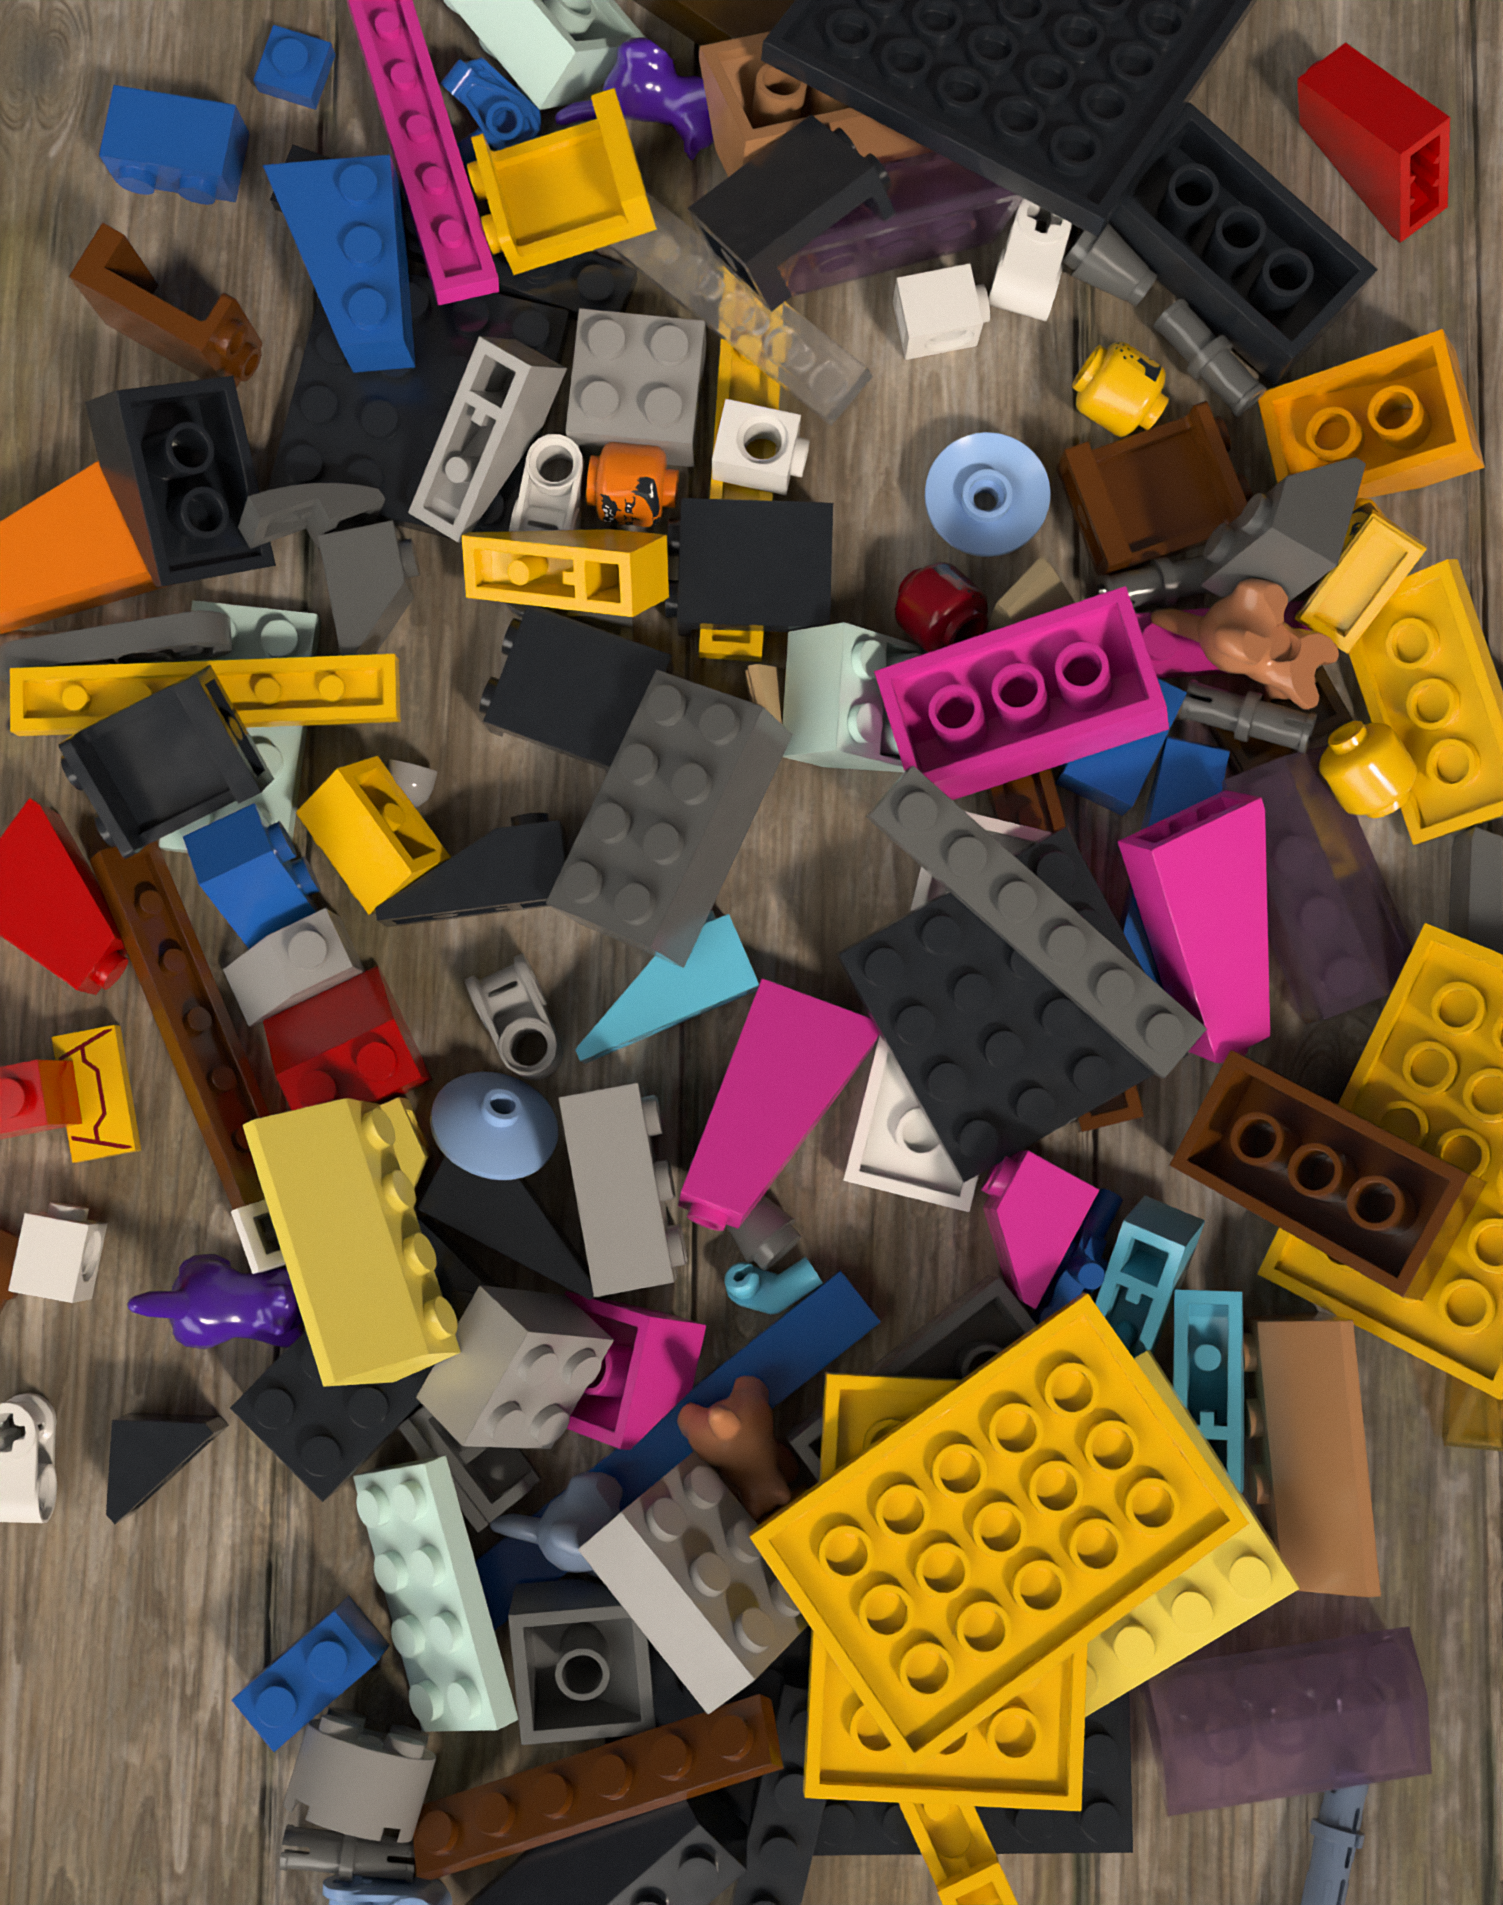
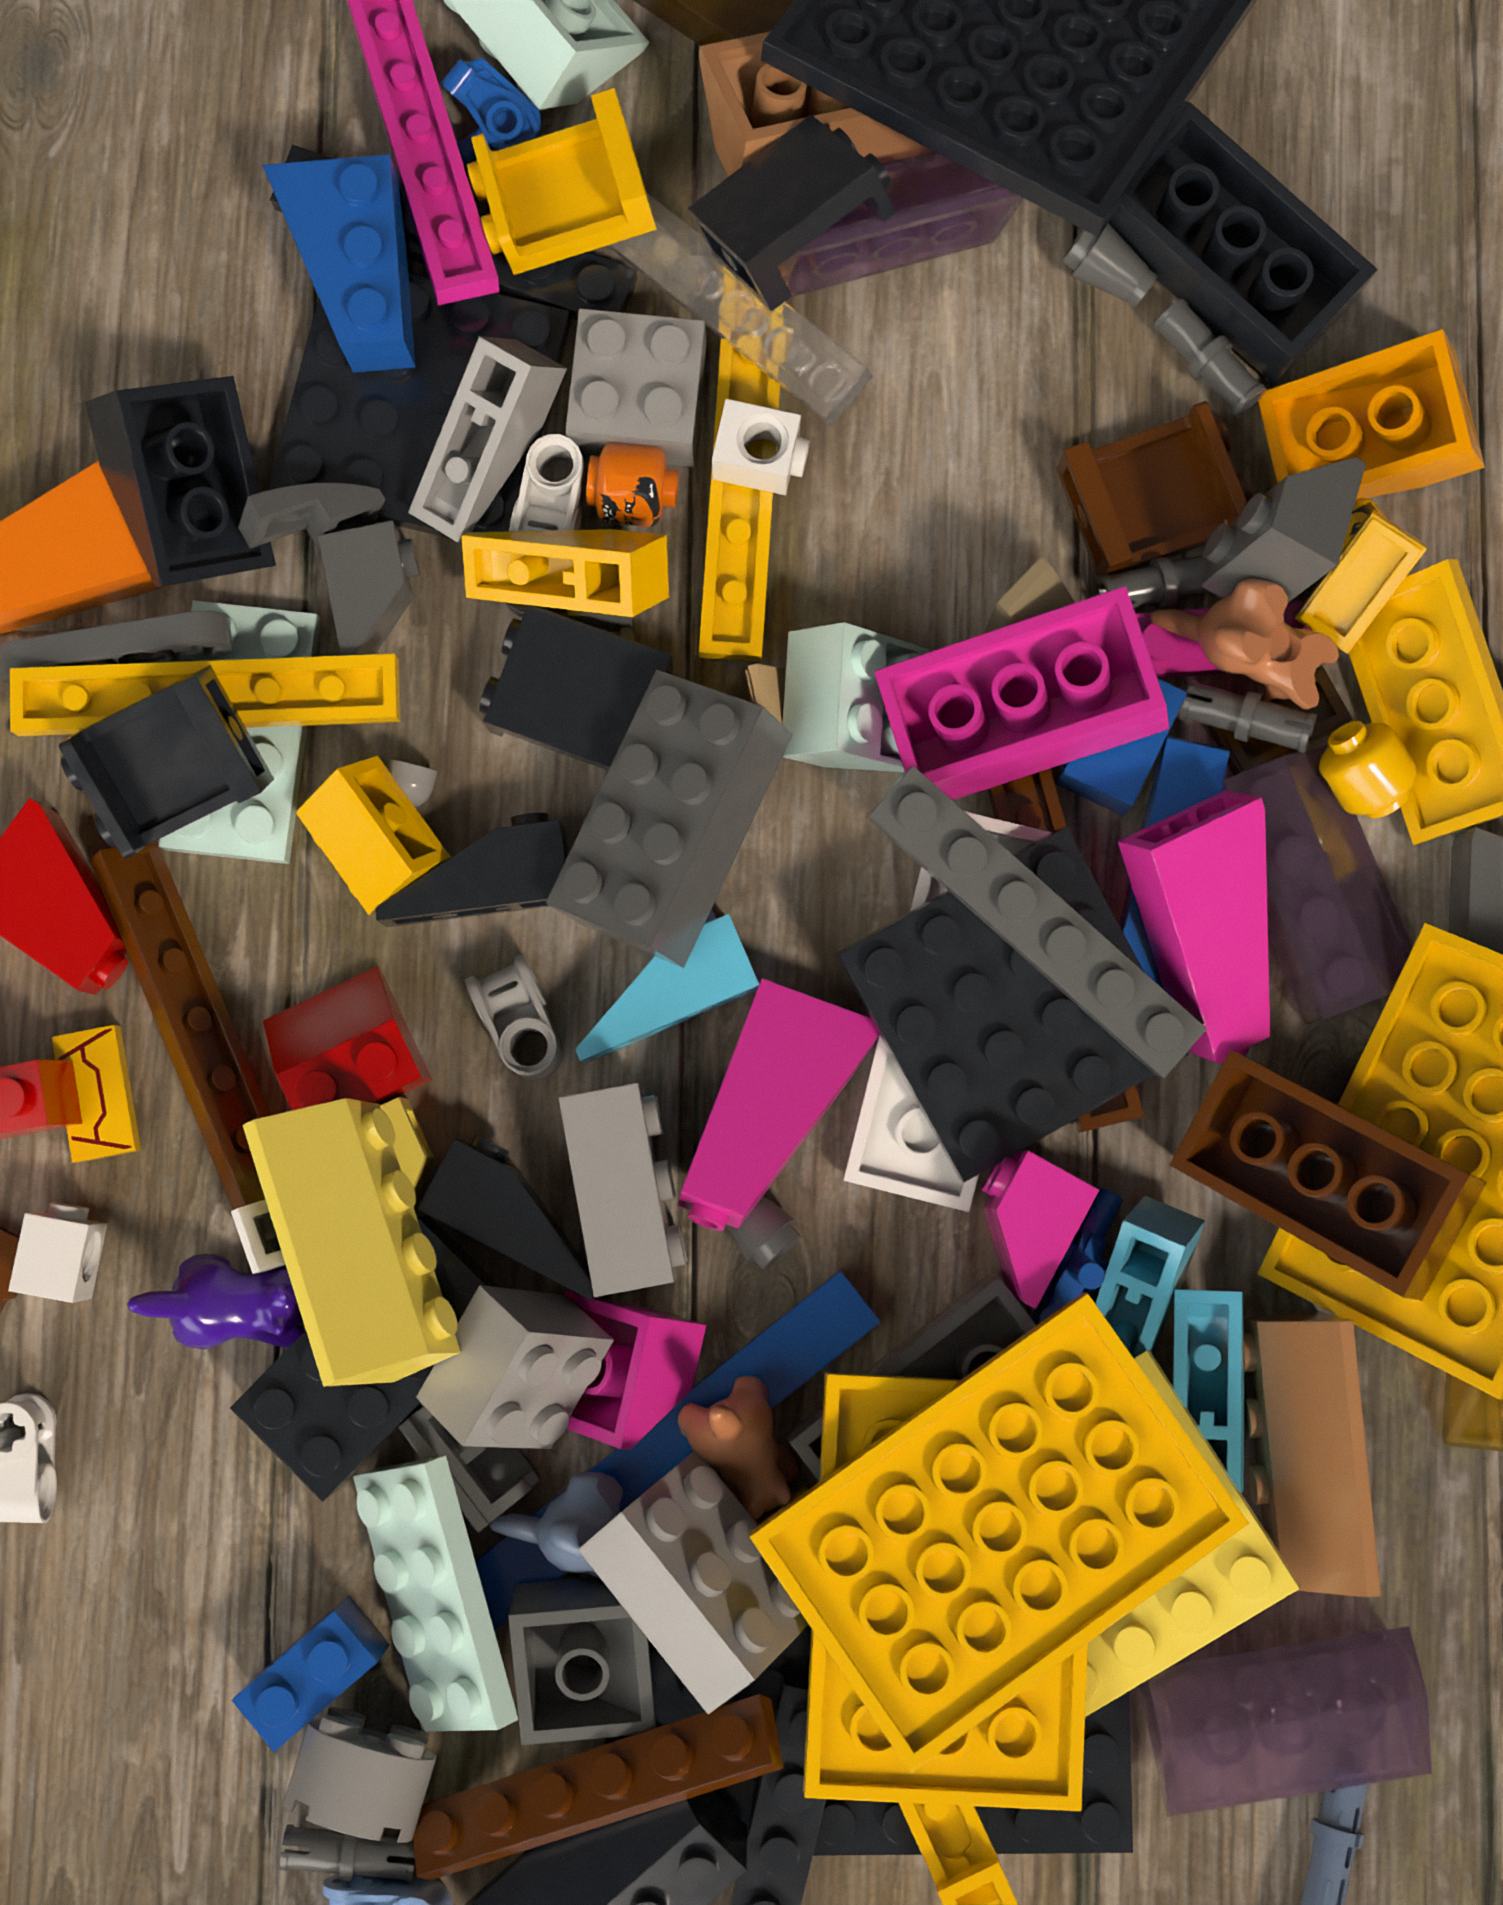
reddish brown panel [69,222,262,388] -> none
blue brick [99,85,250,205] -> none
black slope [106,1412,229,1525] -> none
blue brick [183,803,321,949] -> none
light grey slope [223,908,366,1027] -> none
blue plate [253,25,336,110] -> none
light blue dish [430,1072,558,1180] -> none
dark purple animal [555,37,714,160] -> none
black panel [665,498,834,637] -> none
medium azure arm [724,1256,823,1314] -> none
white brick [893,264,990,360] -> none
dark red head [895,562,988,653] -> none
light blue dish [924,432,1050,557] -> none
white piece [988,198,1072,321] -> none
yellow head [1071,341,1169,437] -> none
red slope [1297,42,1450,243] -> none

